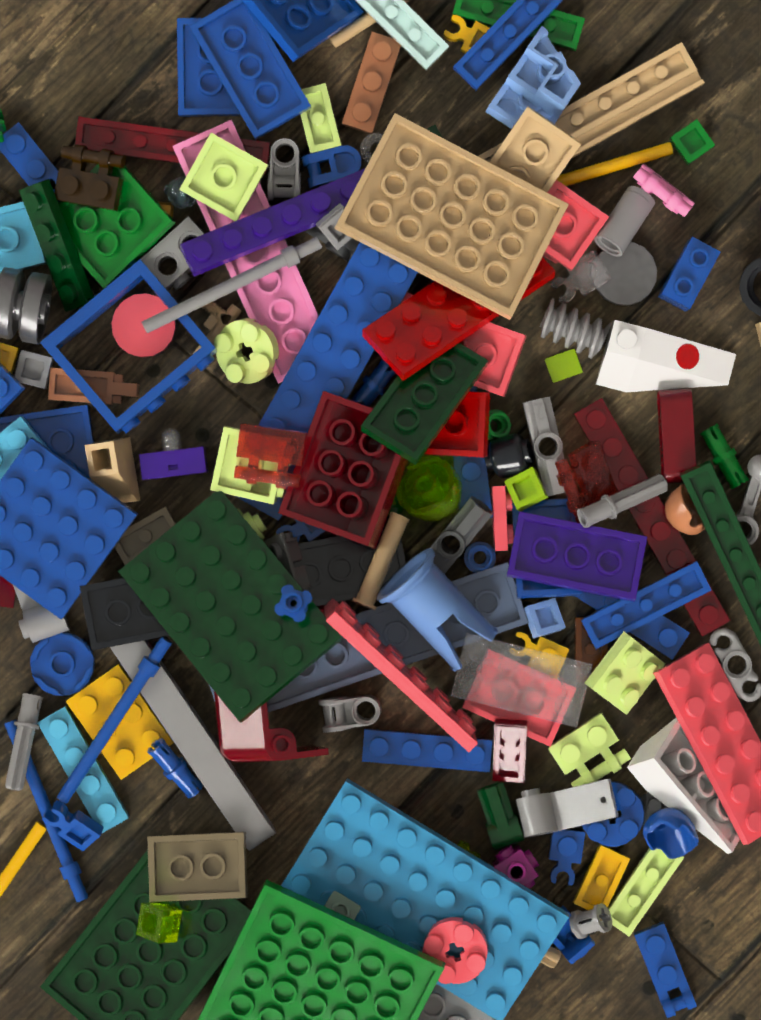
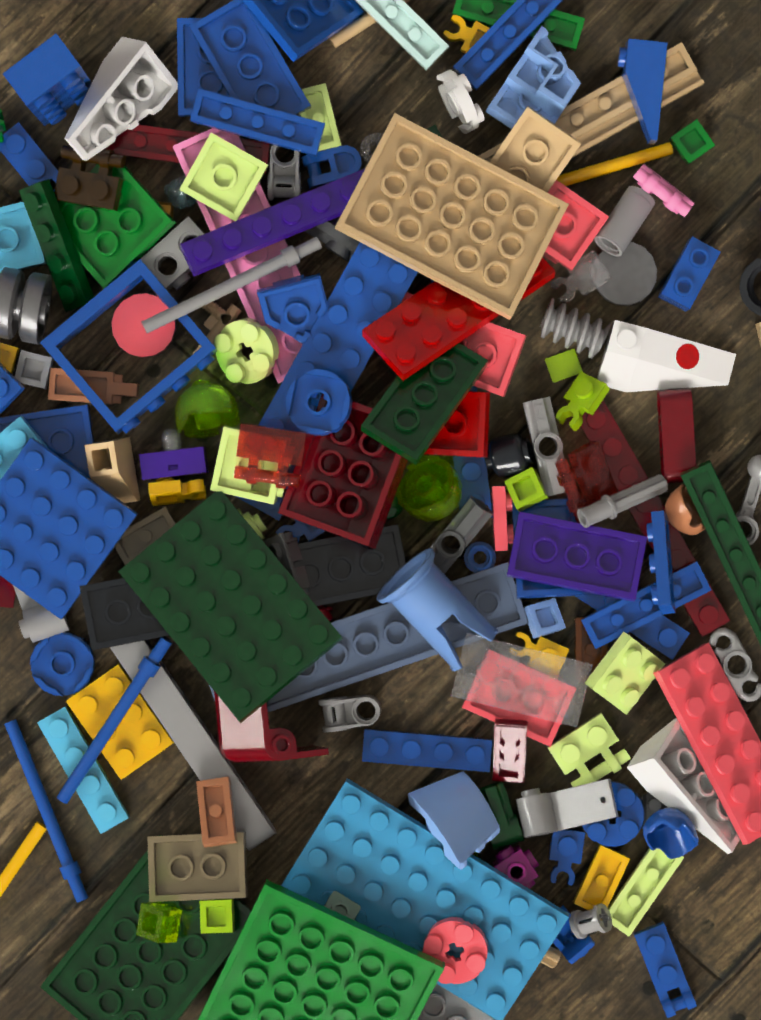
light grey axle [5,693,43,791] -> none
blue plate [42,800,104,851] -> none
blue pin [147,738,203,798] -> none
blue plate [275,585,313,622] -> none
light grey tile [315,203,352,251] -> none
coral plate [324,598,478,752] -> none
nougat plate [342,32,401,135] -> none
blue pin [351,359,395,407] -> none
tan pin [352,512,410,610] -> none
green plate [488,409,511,441] -> none
green pin [699,423,749,489] -> none
none -> blue brick [2,34,92,126]
none -> white wedge [64,37,178,161]
none -> yellow plate [148,477,206,506]
none -> clear neon green cylinder [175,380,240,438]
none -> blue plate [190,88,325,157]
none -> nougat plate [196,777,237,848]
none -> lime plate [199,899,235,934]
none -> blue plate [257,273,328,344]
none -> blue plate [286,369,352,436]
none -> light blue slope [408,771,500,869]
none -> white plate [437,69,485,134]
none -> lime plate [555,372,610,431]
none -> blue slope [618,39,668,145]
none -> blue plate [646,510,676,614]

